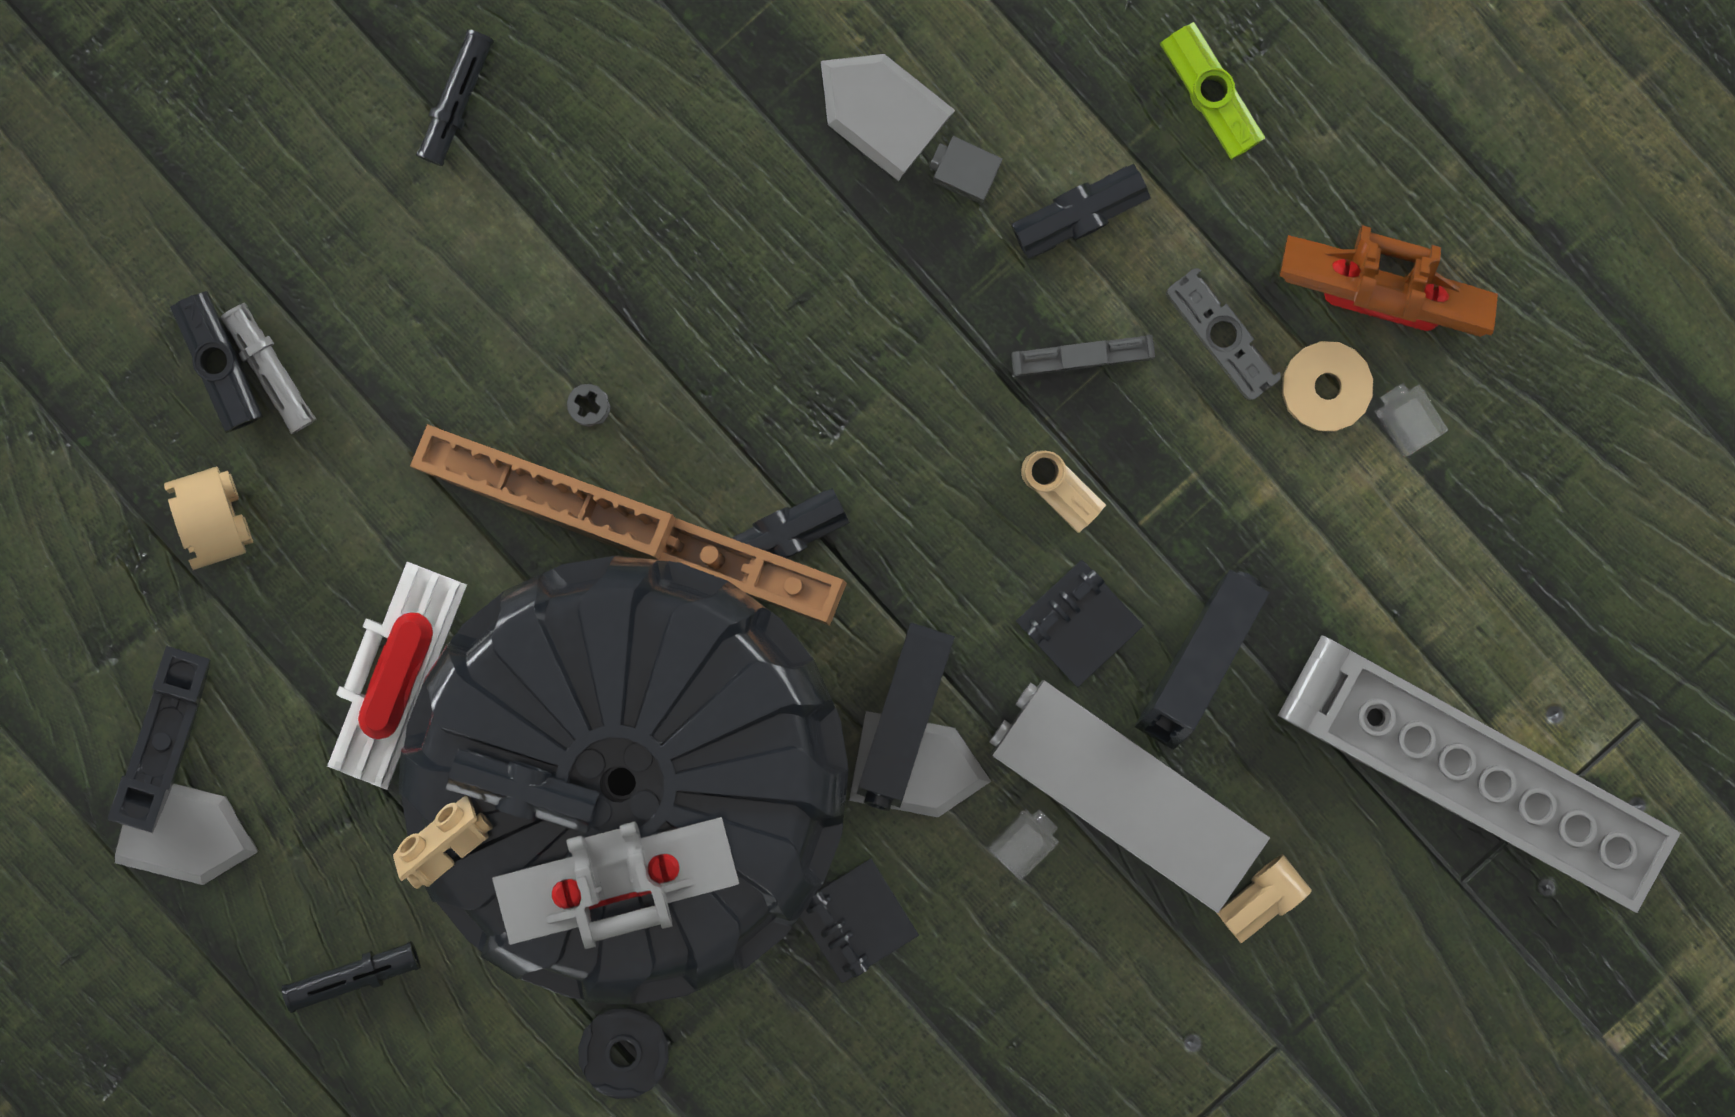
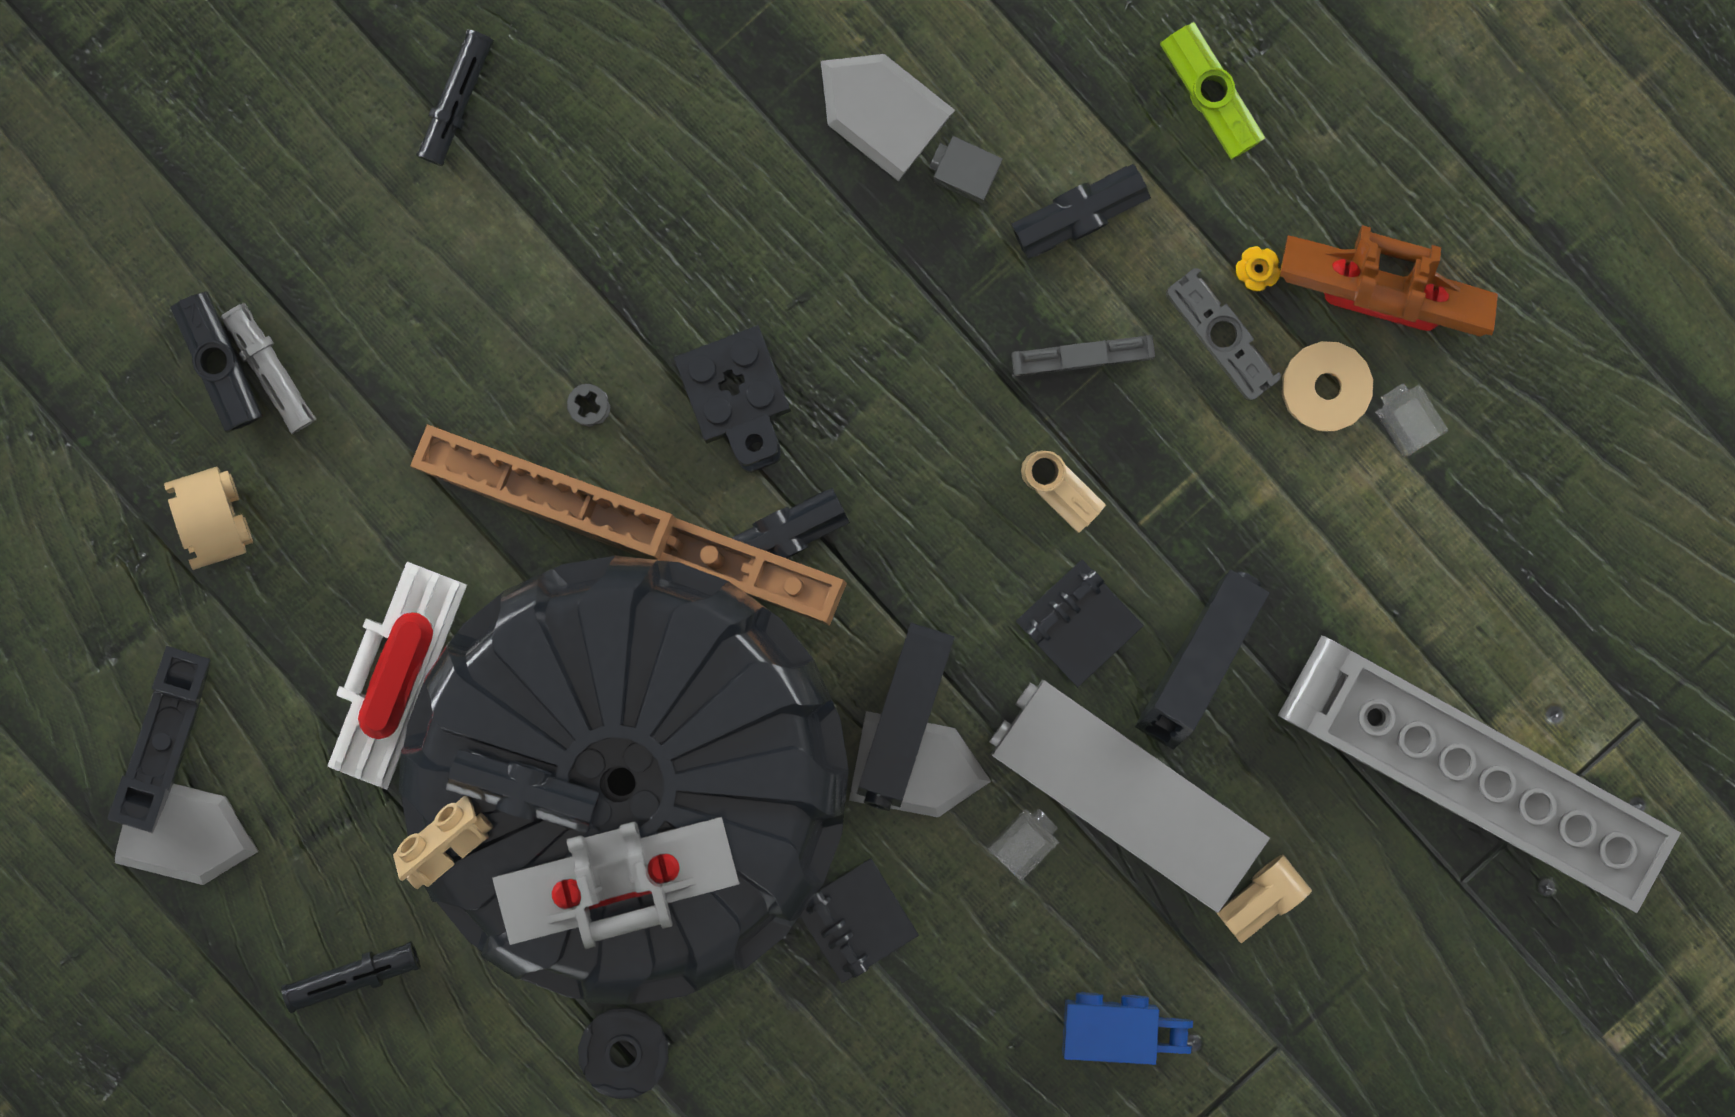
none -> black plate [673,325,791,473]
none -> blue brick [1062,992,1193,1065]
none -> yellow plate [1236,246,1280,291]

